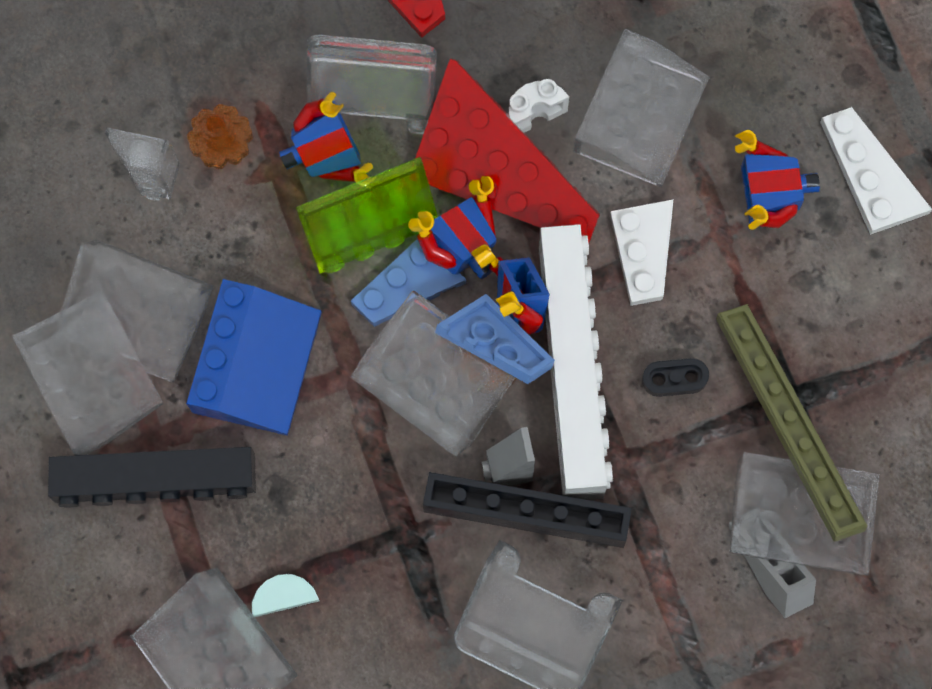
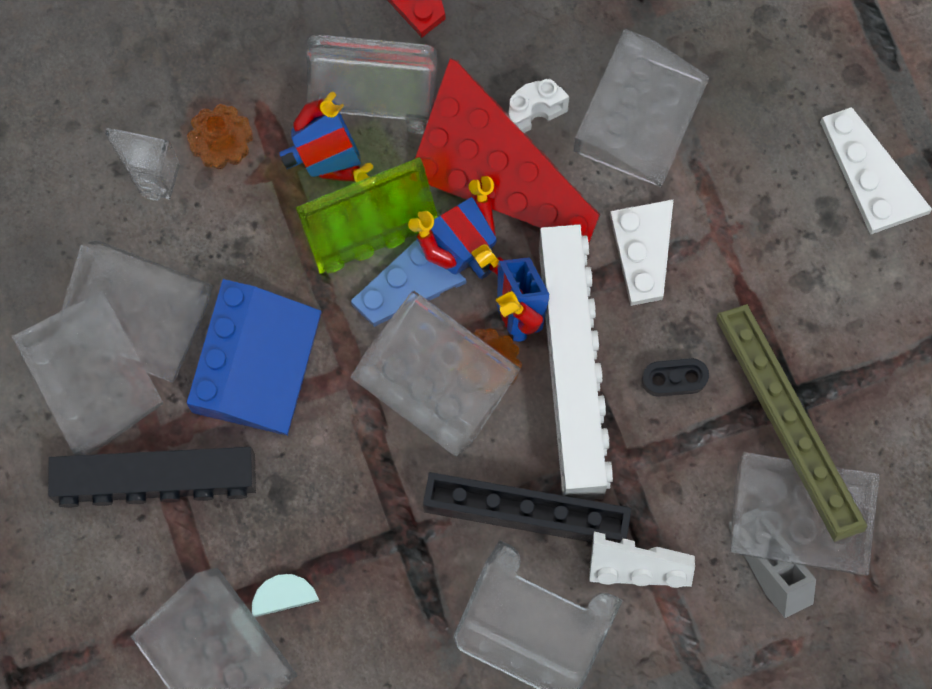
medium blue wing [435,294,555,384] -> none
light grey slope [481,427,535,486] -> none
torso [735,130,820,230] -> none
none -> white wing [589,531,695,588]

